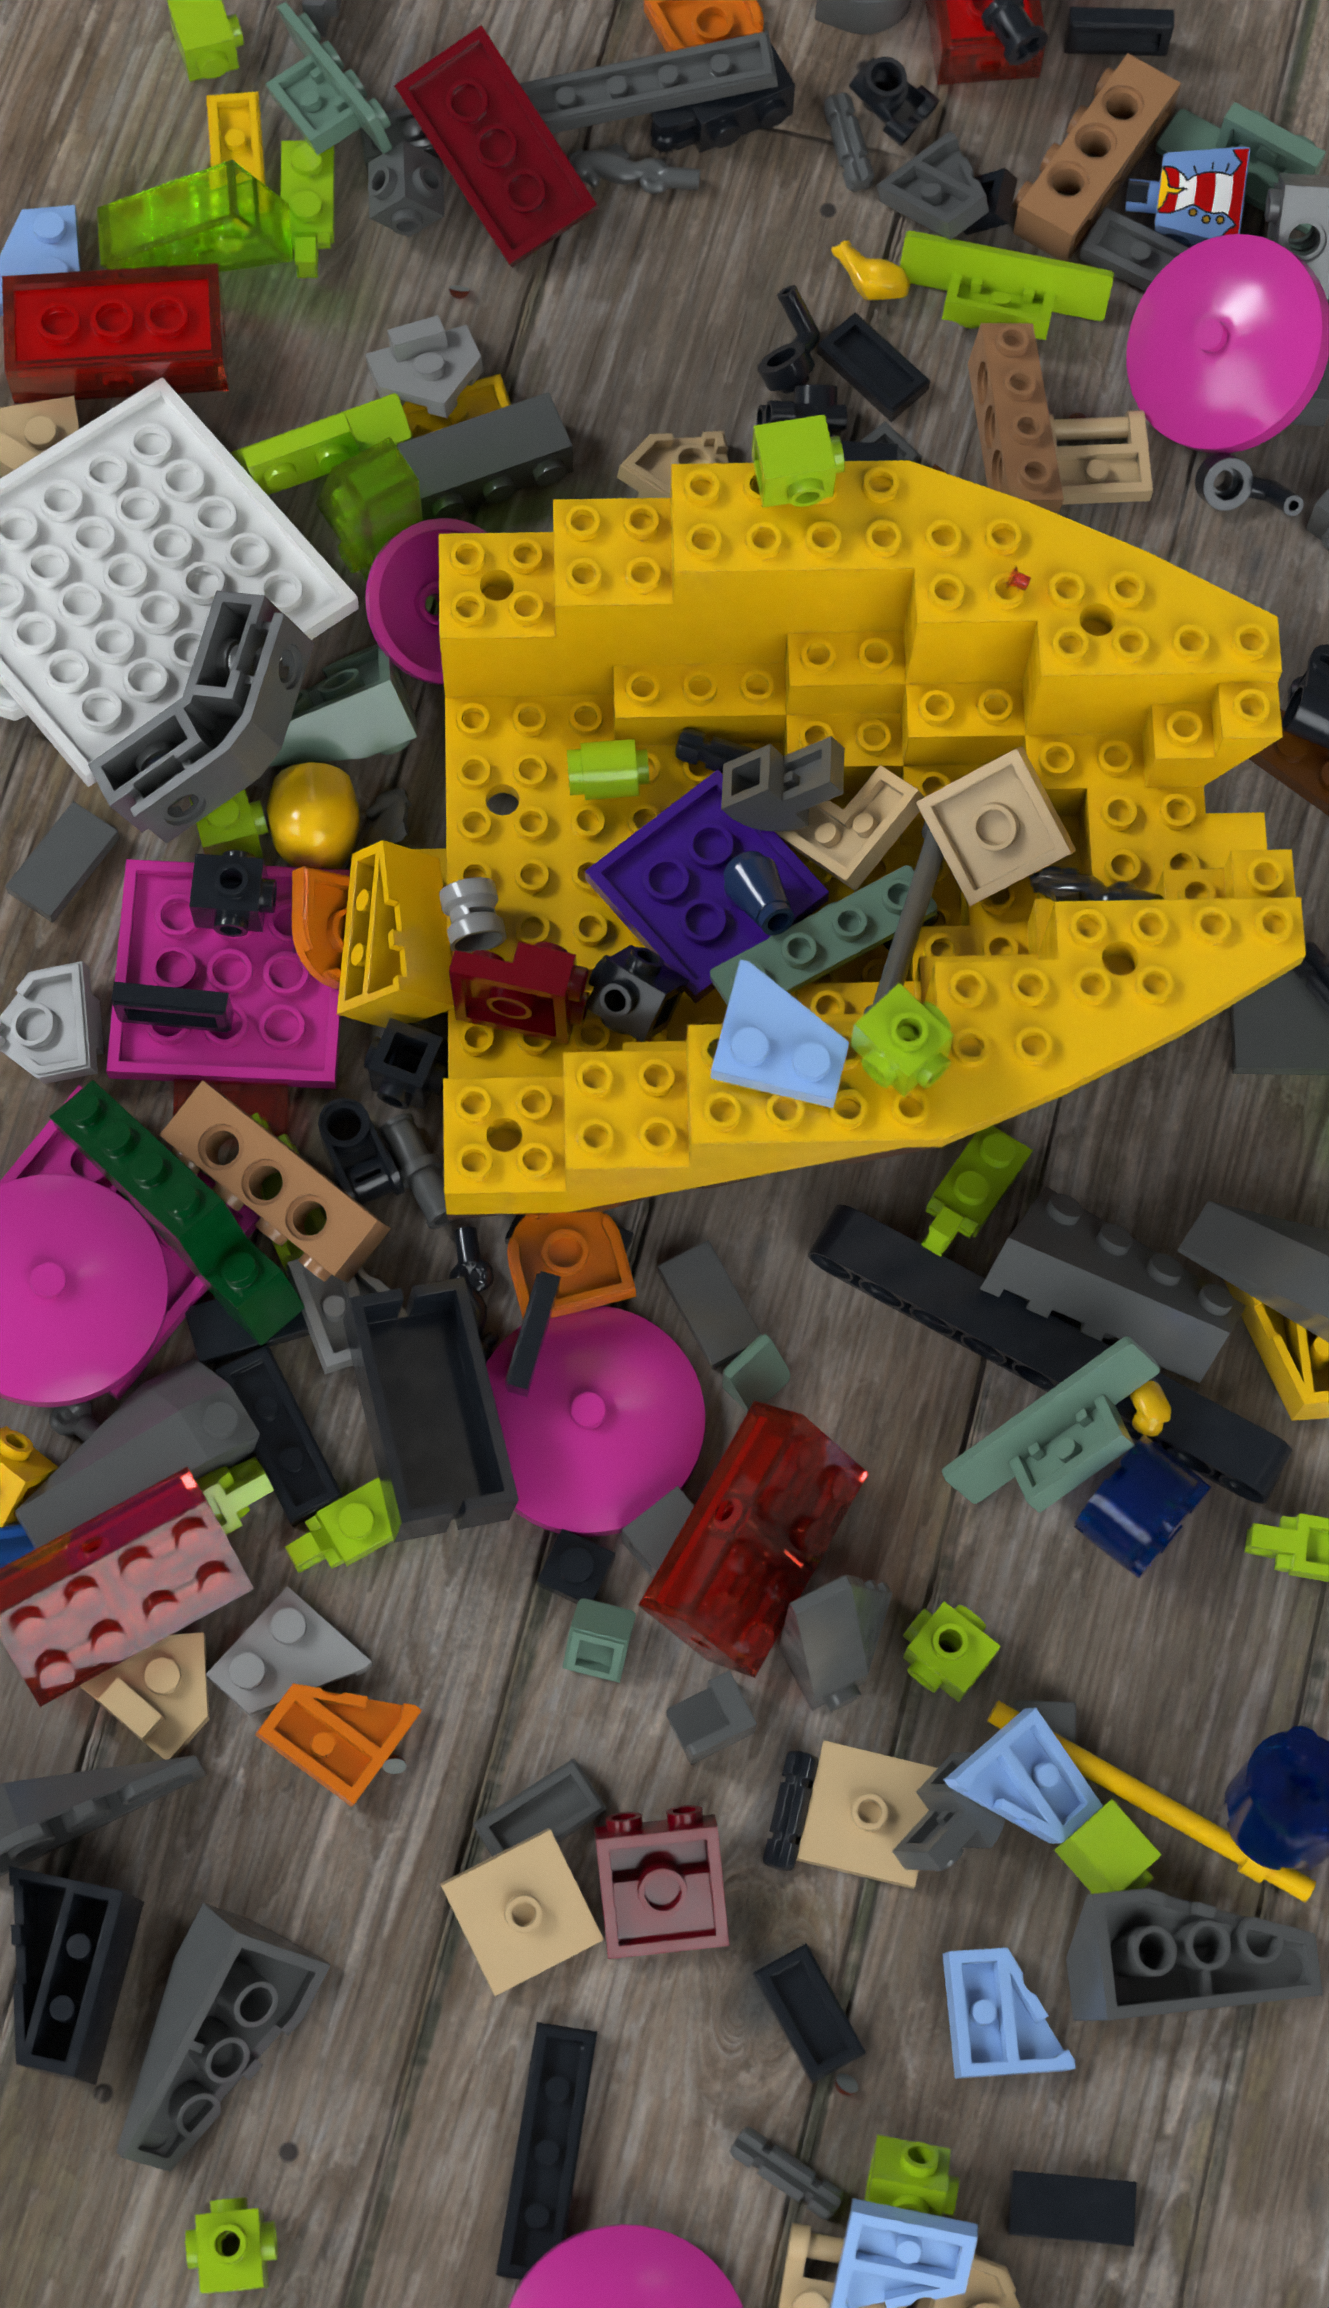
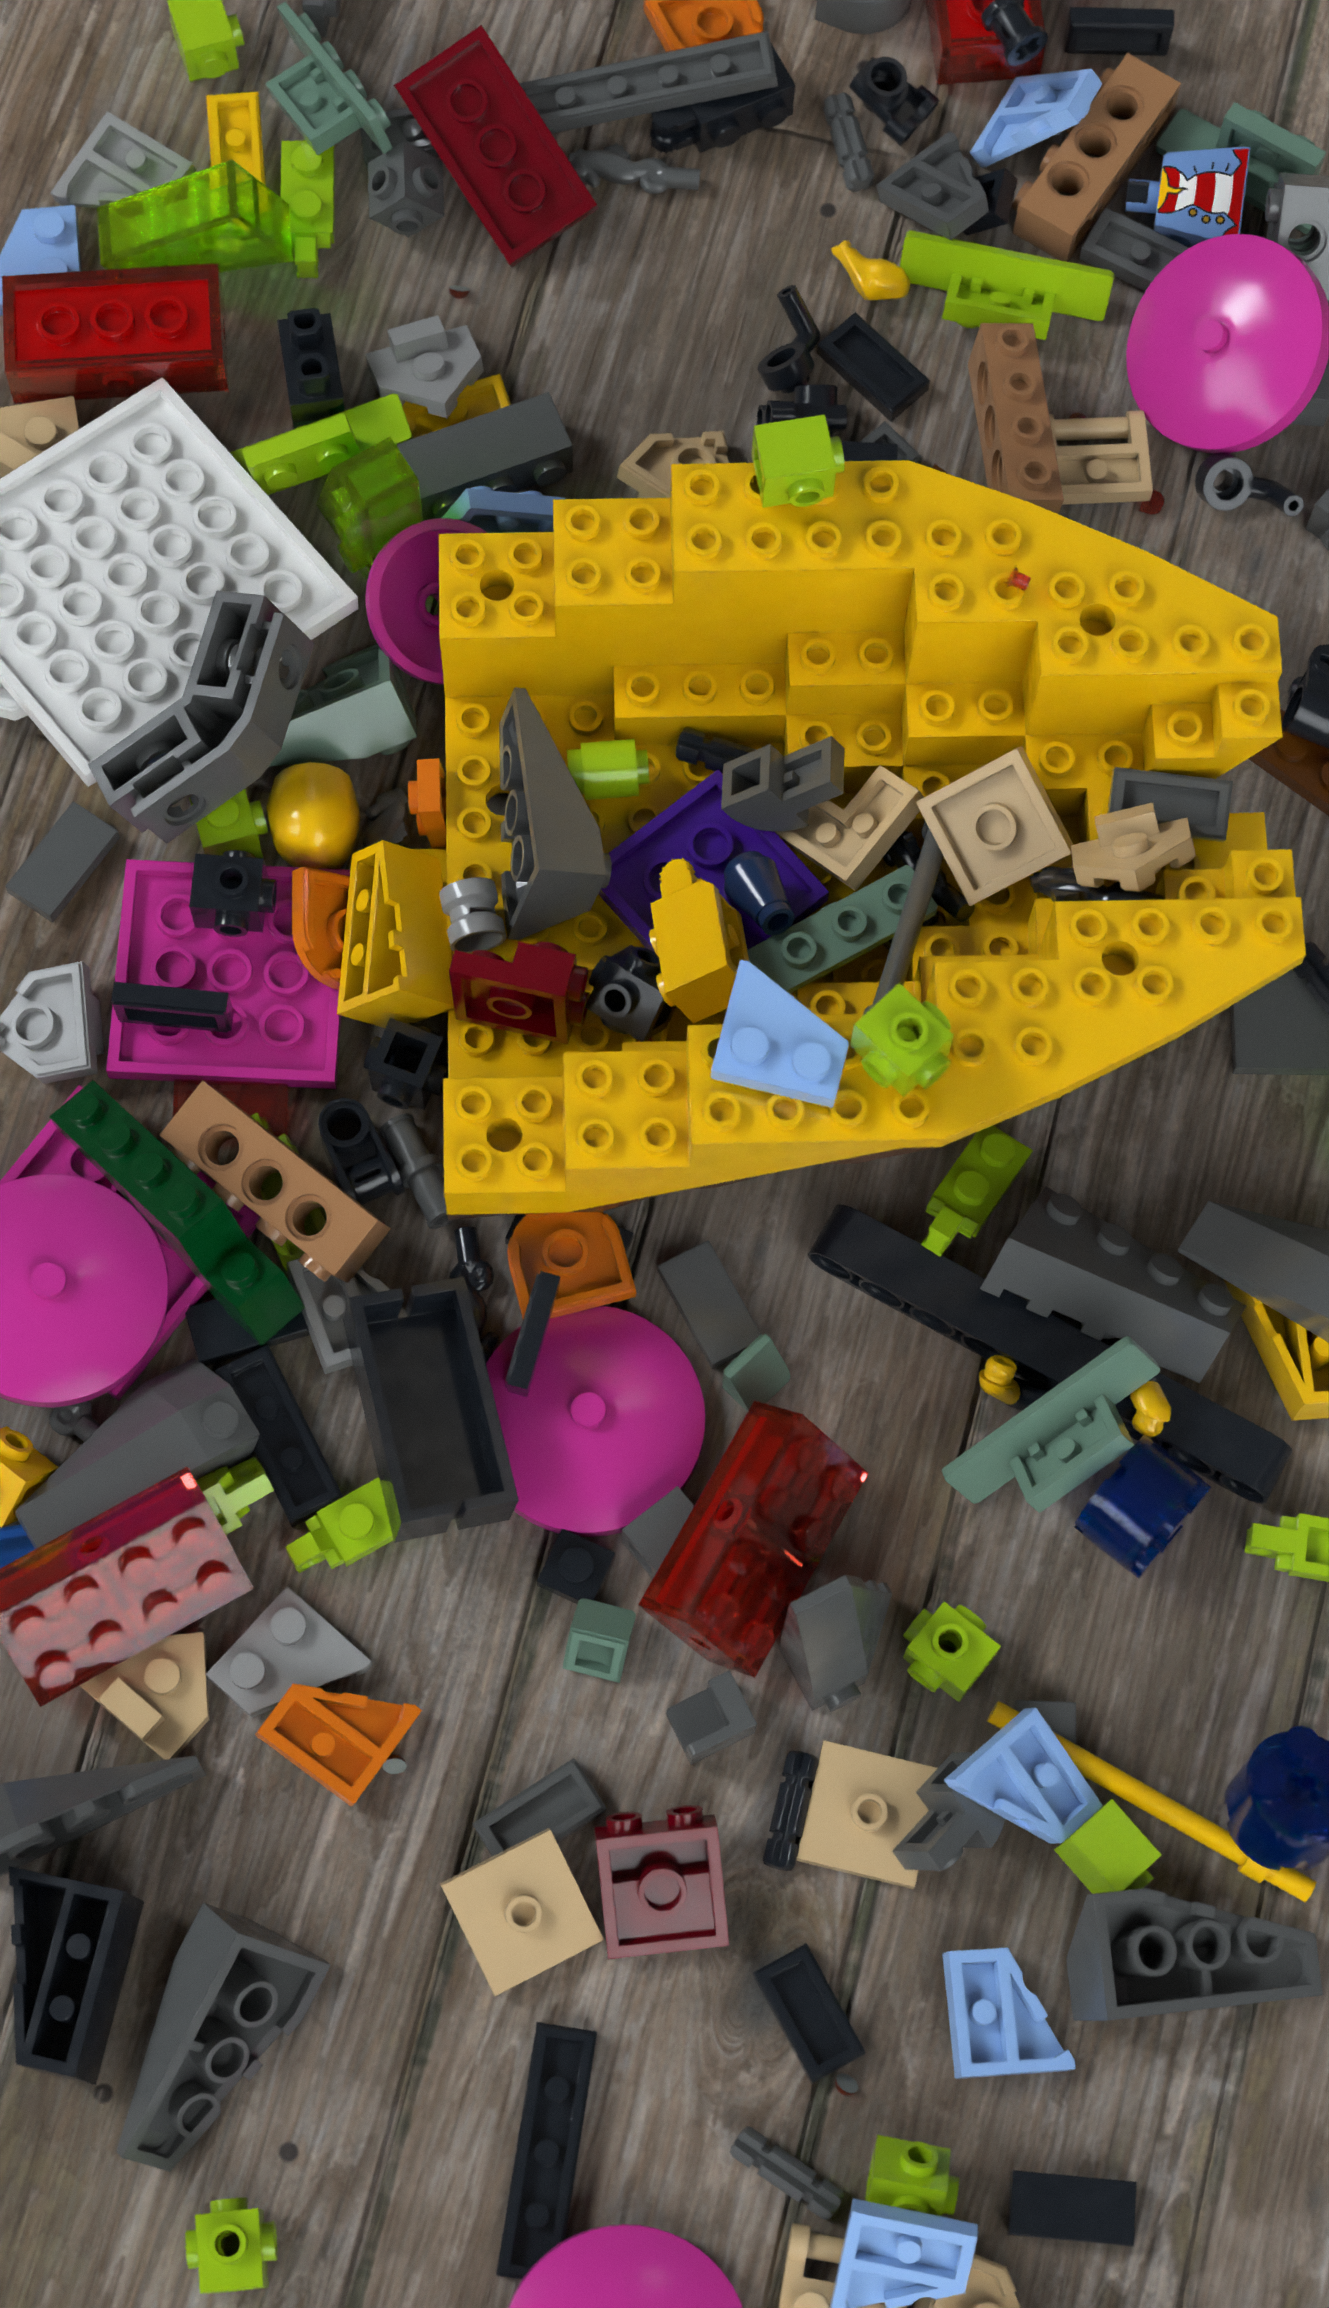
none -> light grey wing [50,111,197,214]
none -> black hips [277,308,345,429]
none -> orange plate [408,758,446,849]
none -> light blue wing [442,486,565,533]
none -> dark grey wedge [499,687,612,940]
none -> yellow hinge [649,858,749,1024]
none -> black animal [883,830,975,922]
none -> light blue wing [970,69,1103,167]
none -> yellow arm [979,1355,1050,1411]
none -> tan plate [1071,802,1196,892]
none -> dark grey tile [1107,767,1233,842]
none -> clear red piece [1139,490,1165,515]

